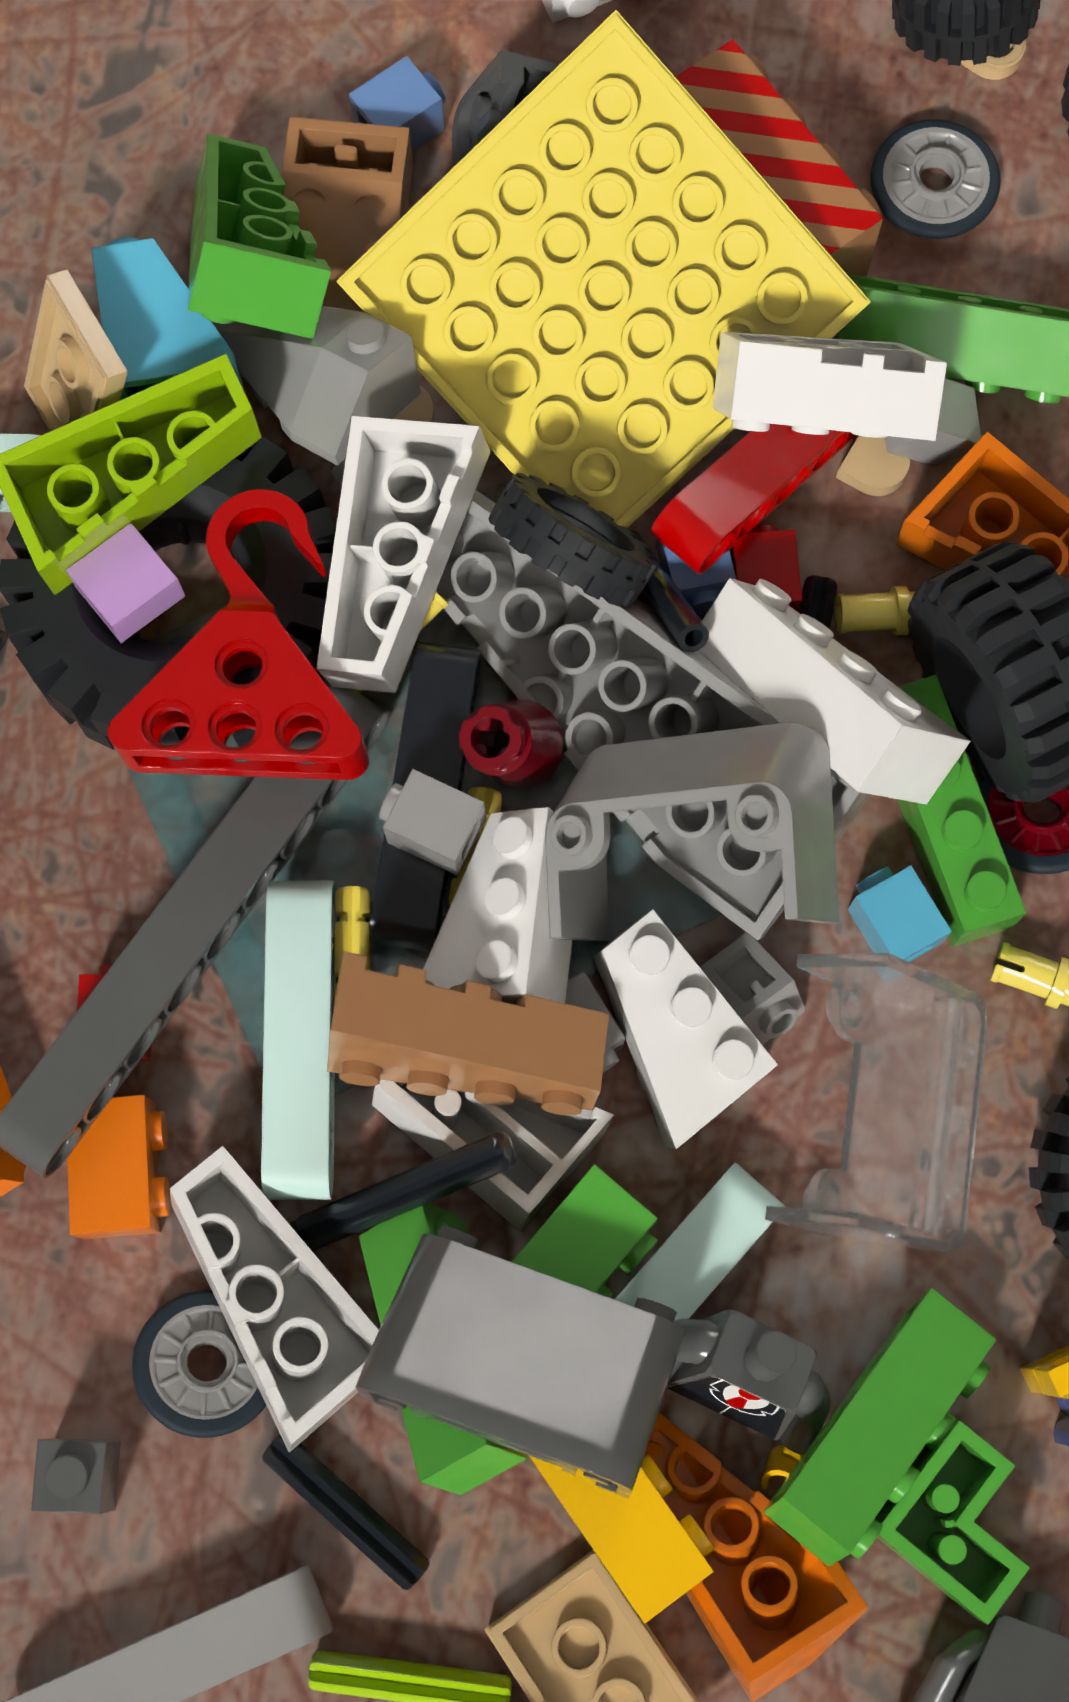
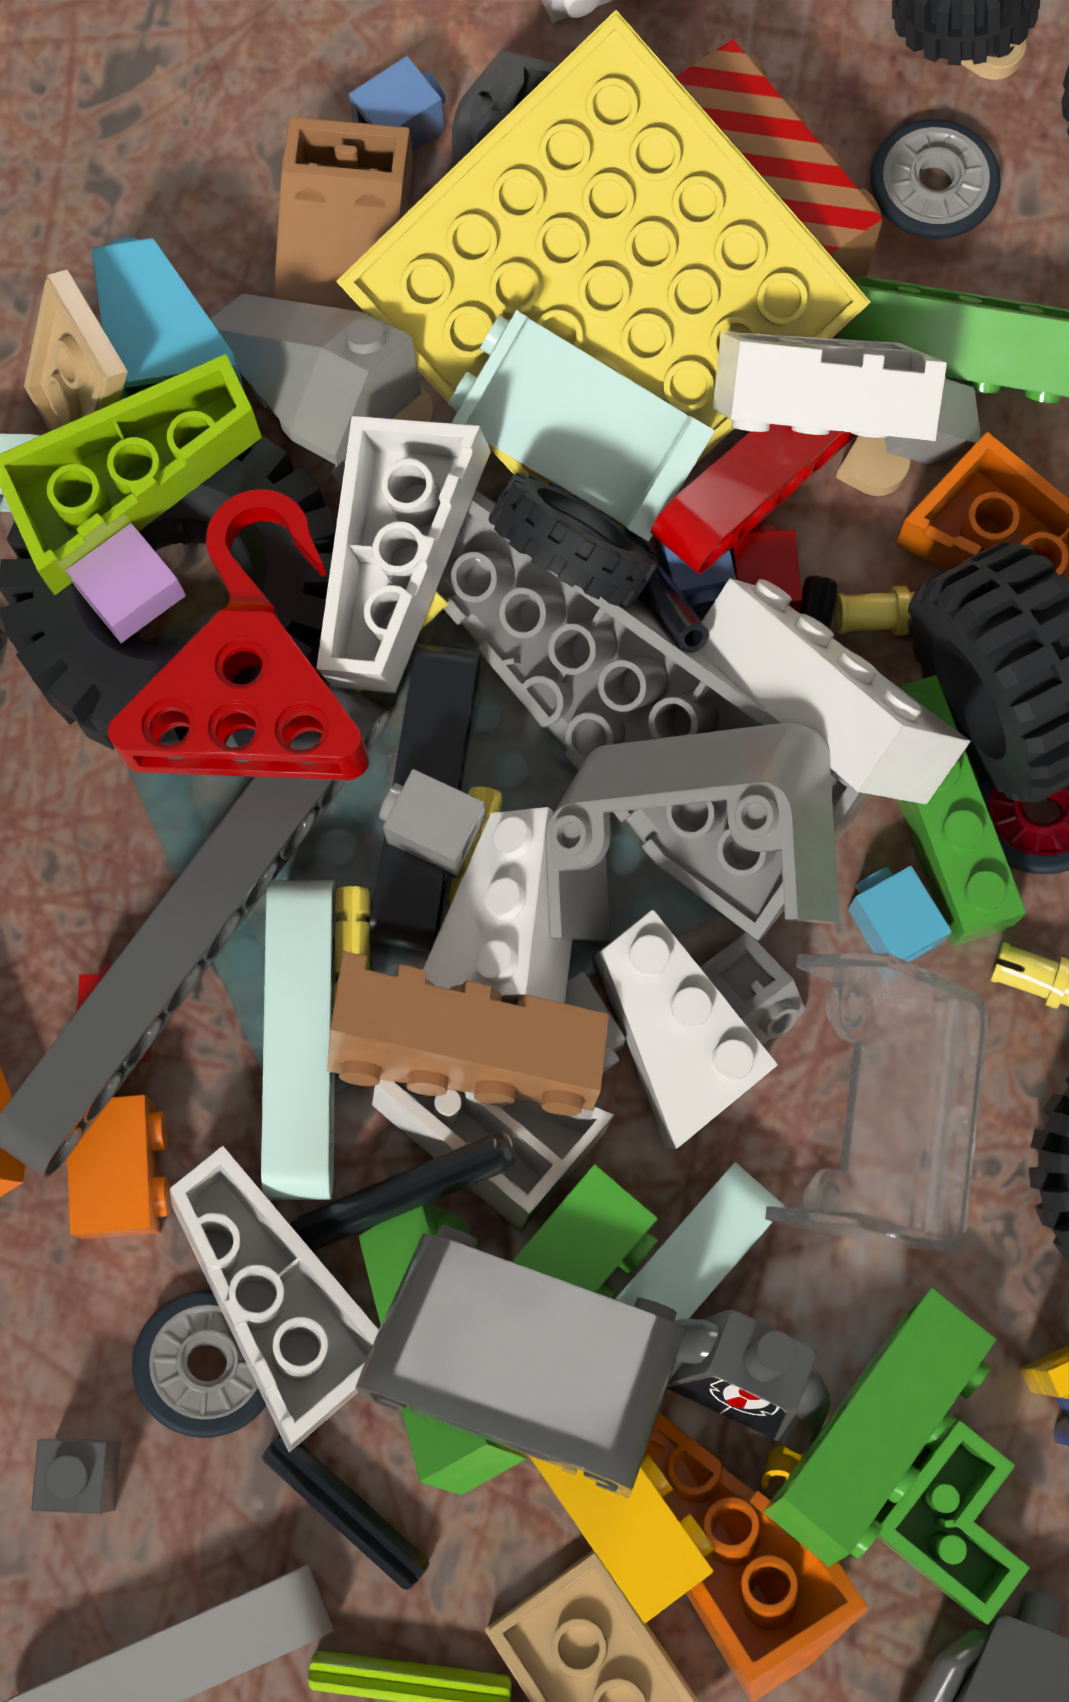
bright green wedge [188,133,331,339] -> none
dark red plant [459,700,564,788] -> none
none -> light aqua panel [447,310,715,542]

